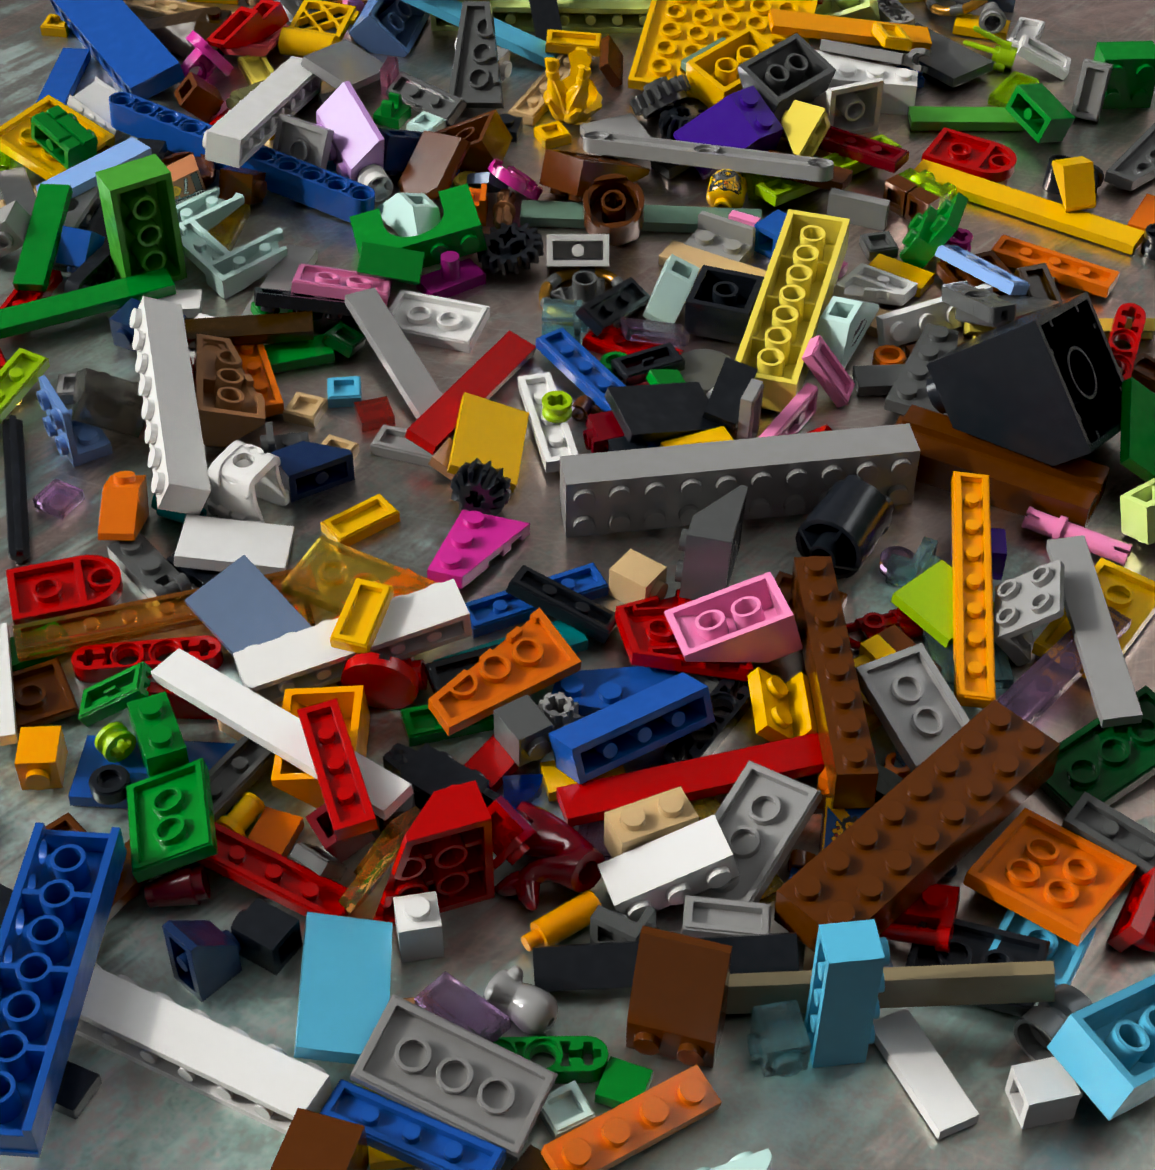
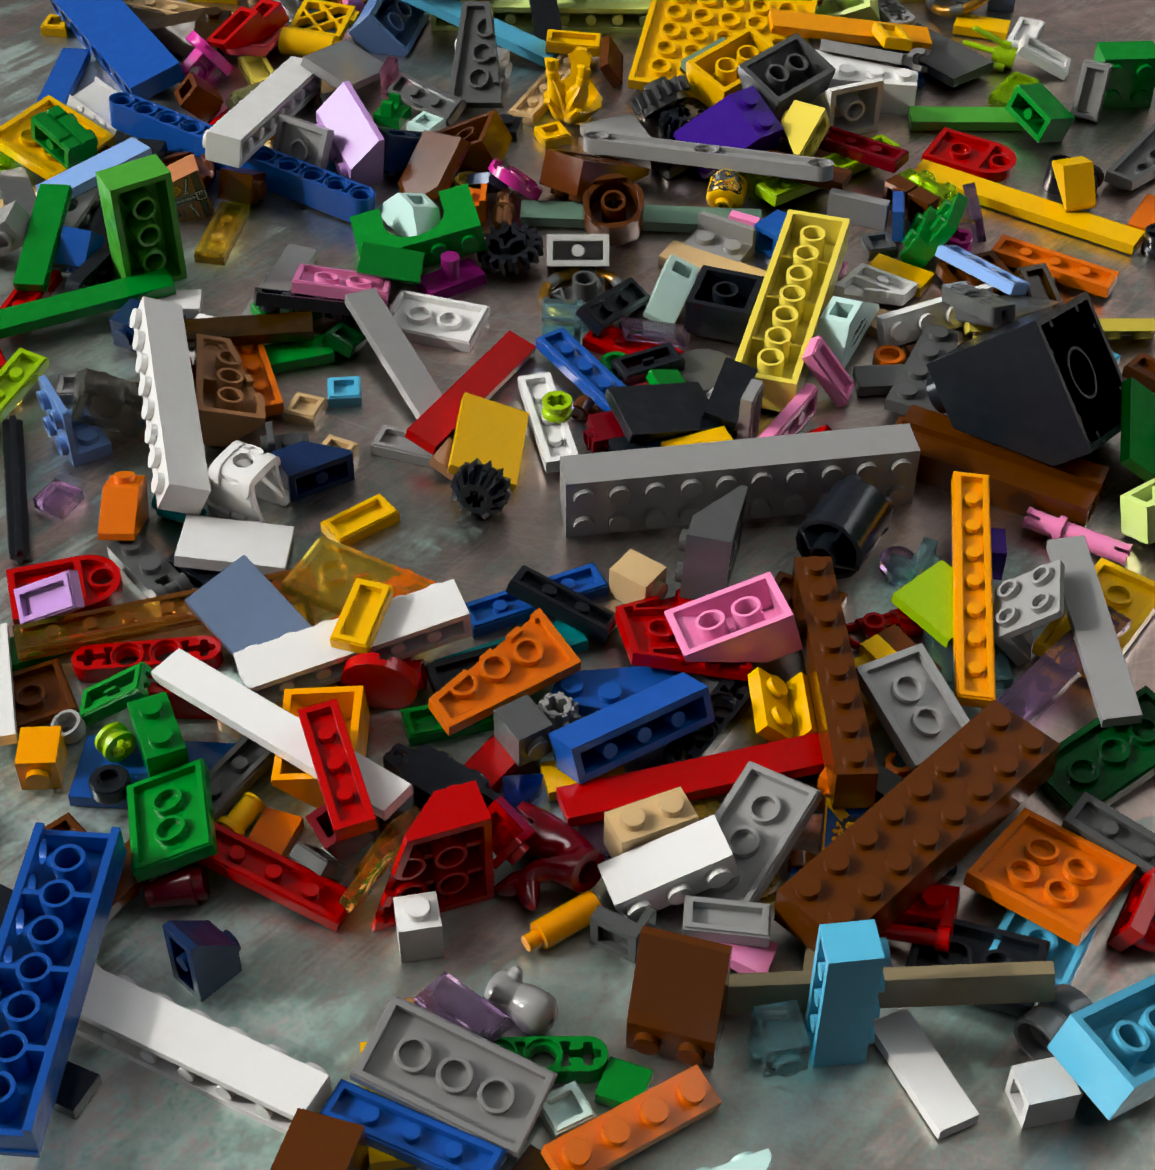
light aqua wedge [176,186,288,300] -> none
black brick [231,897,303,976] -> none
medium azure tile [294,912,393,1065] -> none
clear red tile [354,396,395,432] -> none
white wheel [357,164,393,202] -> none
dark pink wing [427,509,530,589] -> none
black tile [532,932,799,992] -> none
light grey cone [979,2,1006,34] -> none
red beam [1108,303,1146,381] -> none
none -> lavender tile [14,570,85,626]
none -> light grey hinge [51,709,86,744]
none -> blue tile [892,191,905,241]
none -> tile [959,182,986,244]

